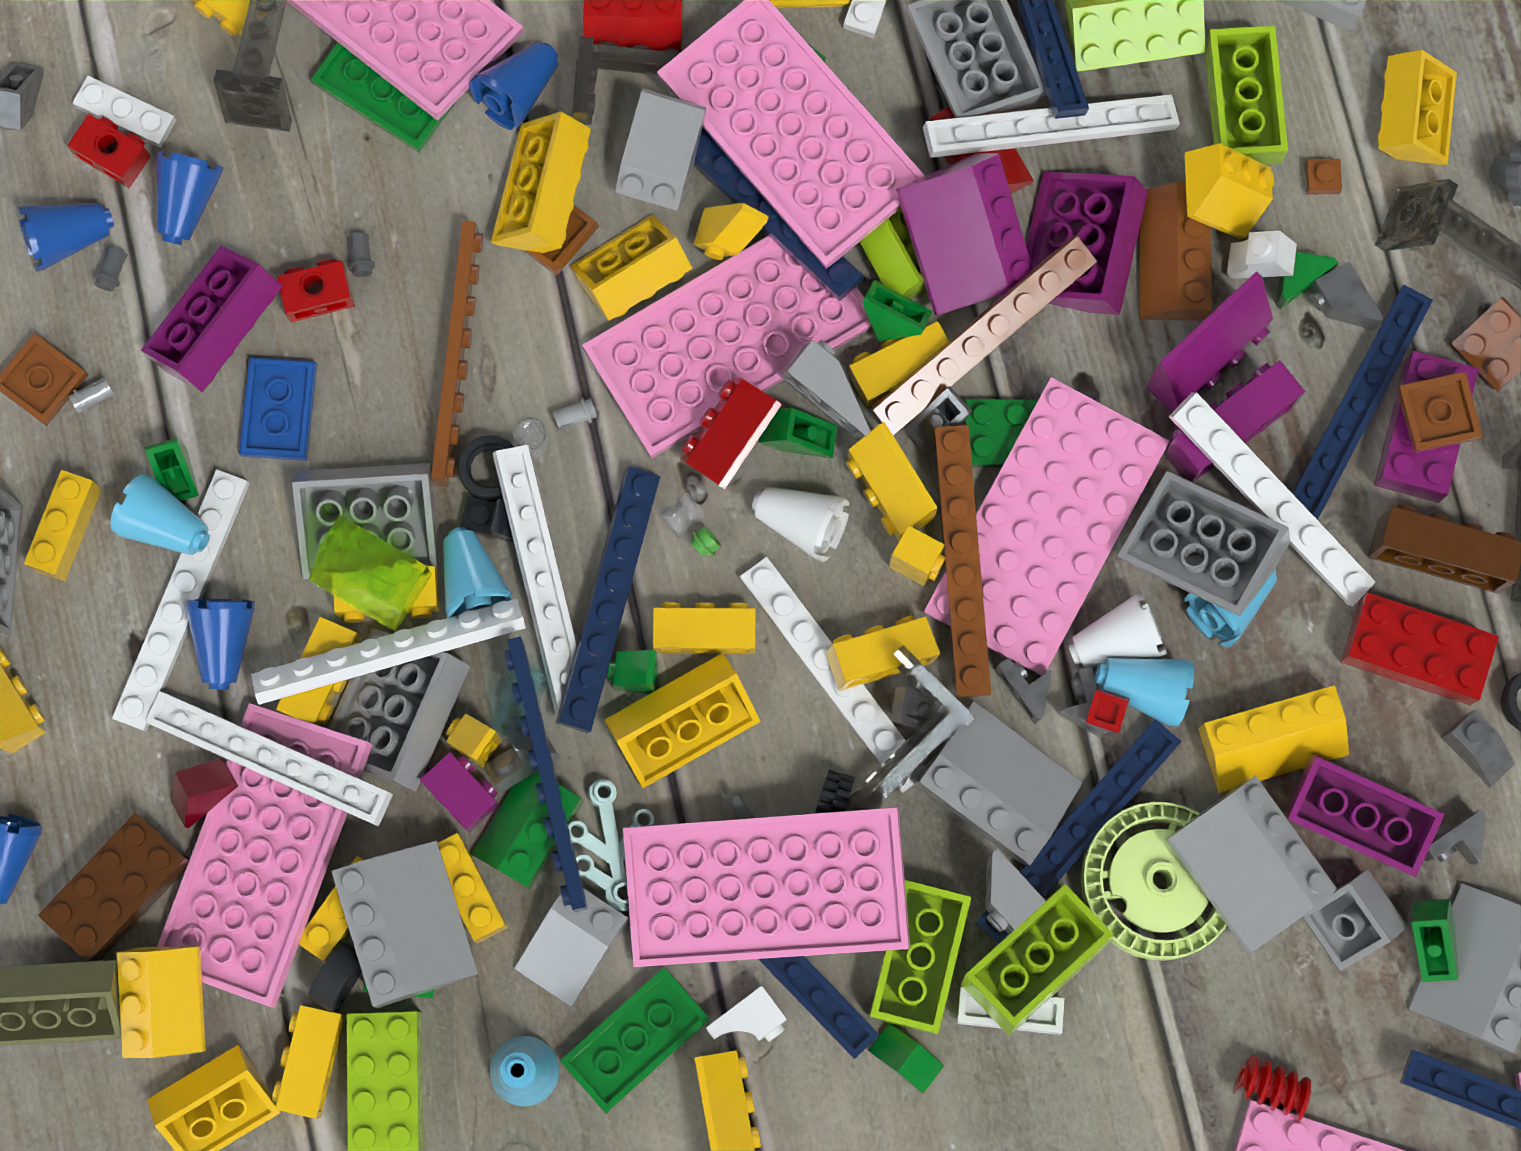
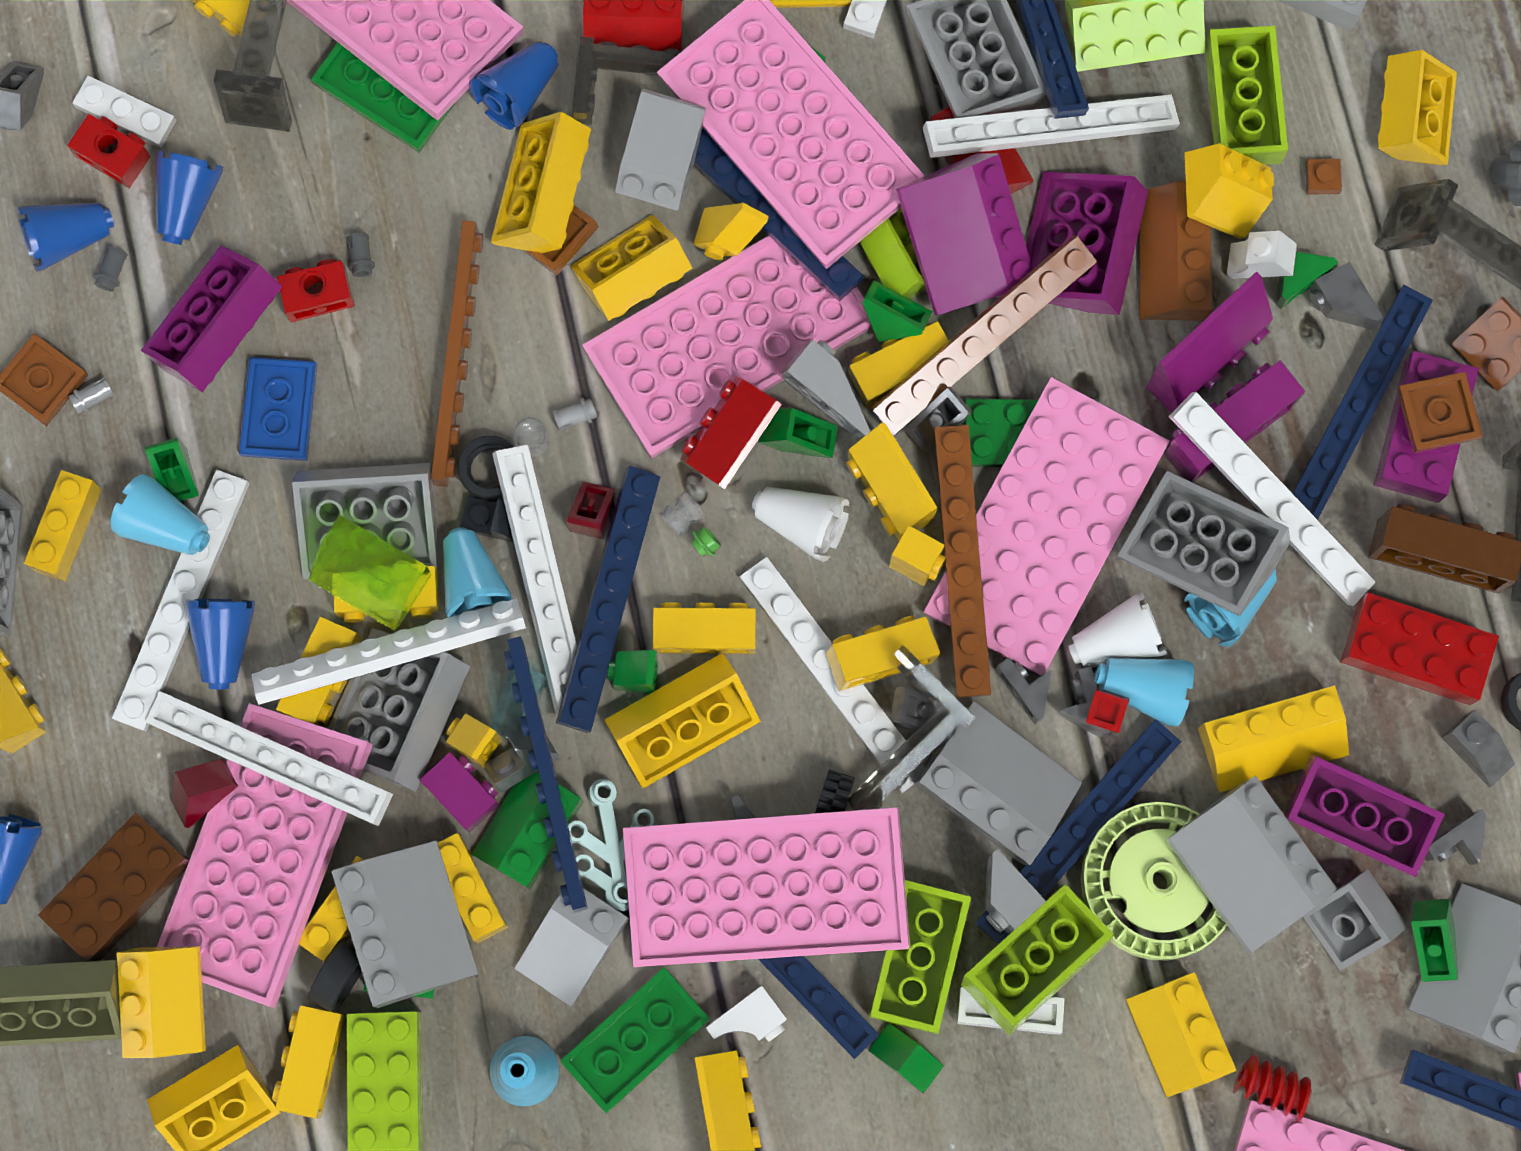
none -> dark red slope [567,481,615,539]
none -> yellow slope [1125,972,1237,1097]

